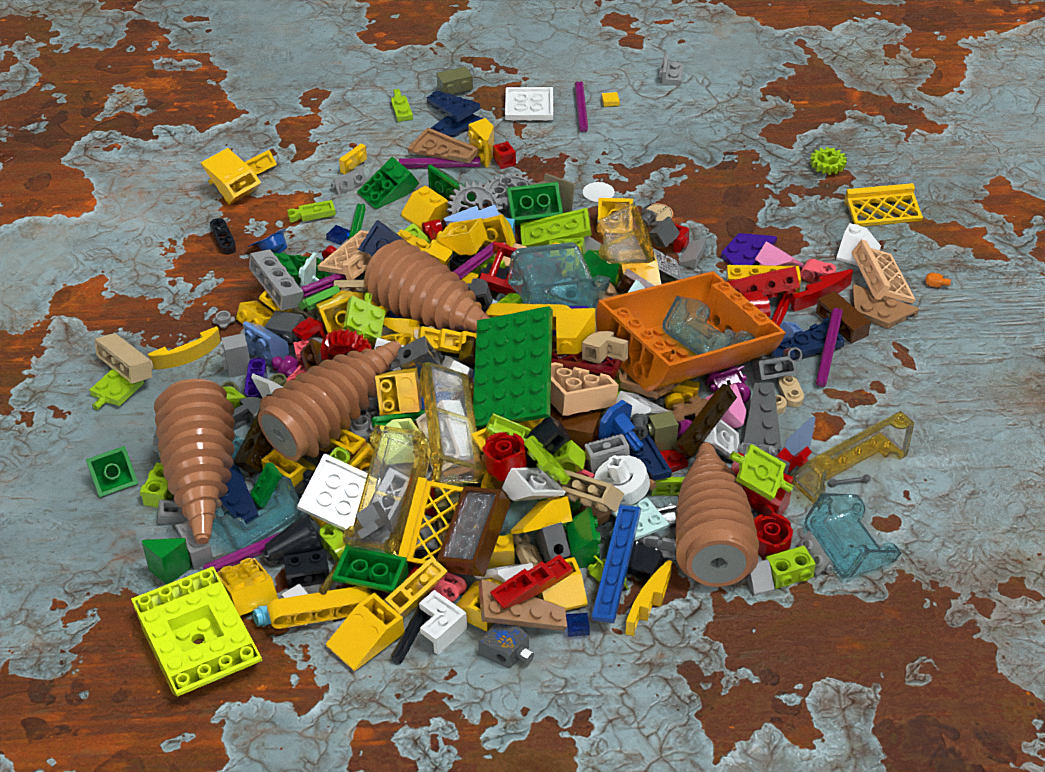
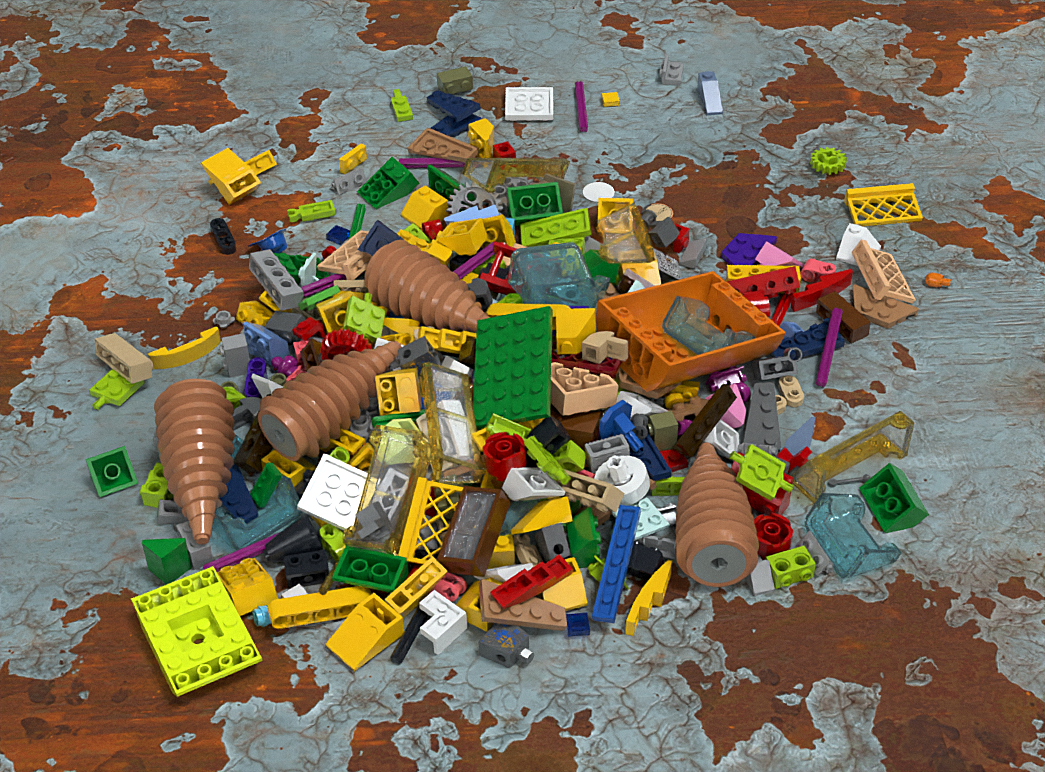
none -> clear yellow windscreen [462,158,570,193]
none -> slope [697,71,723,116]
none -> green slope [859,462,929,533]

